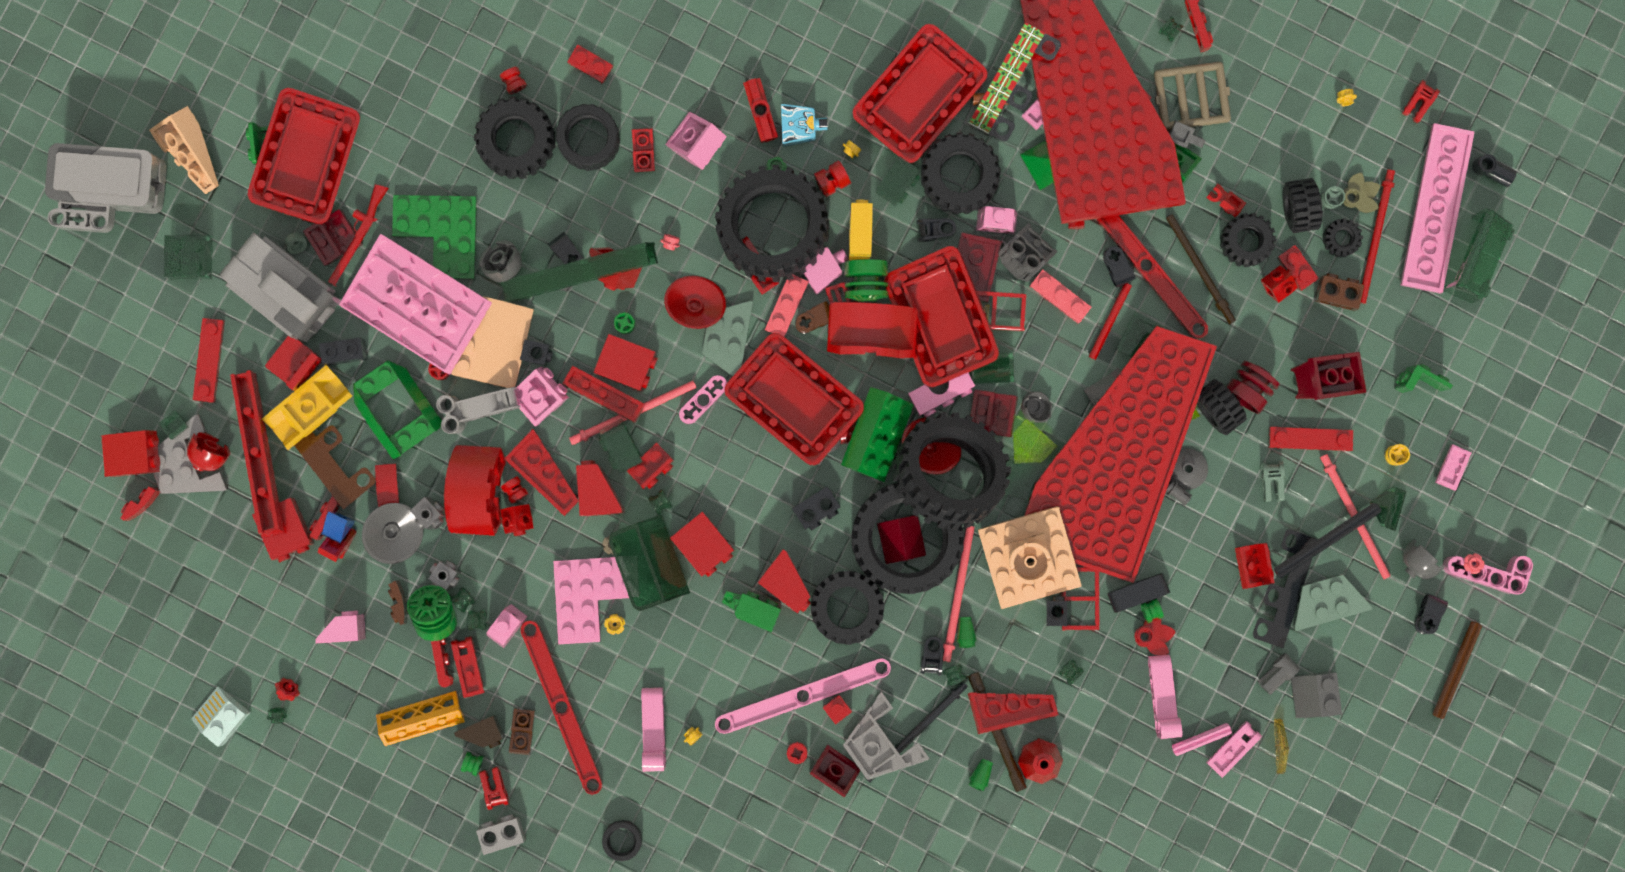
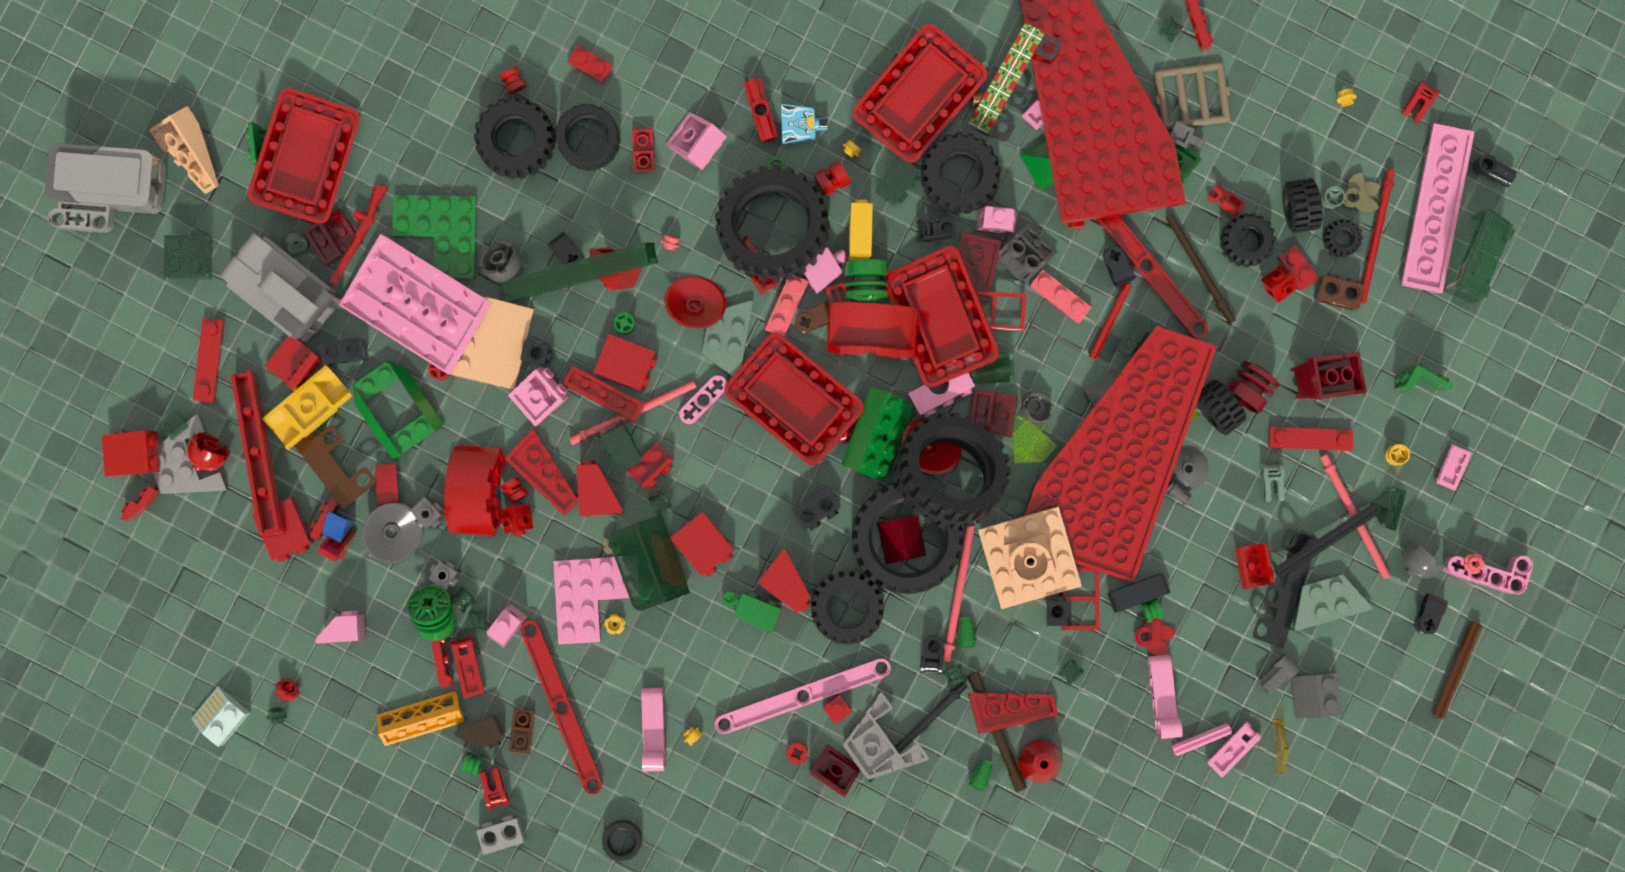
reddish brown slope [388,580,408,625] -> none
light grey piece [436,387,521,434] -> none

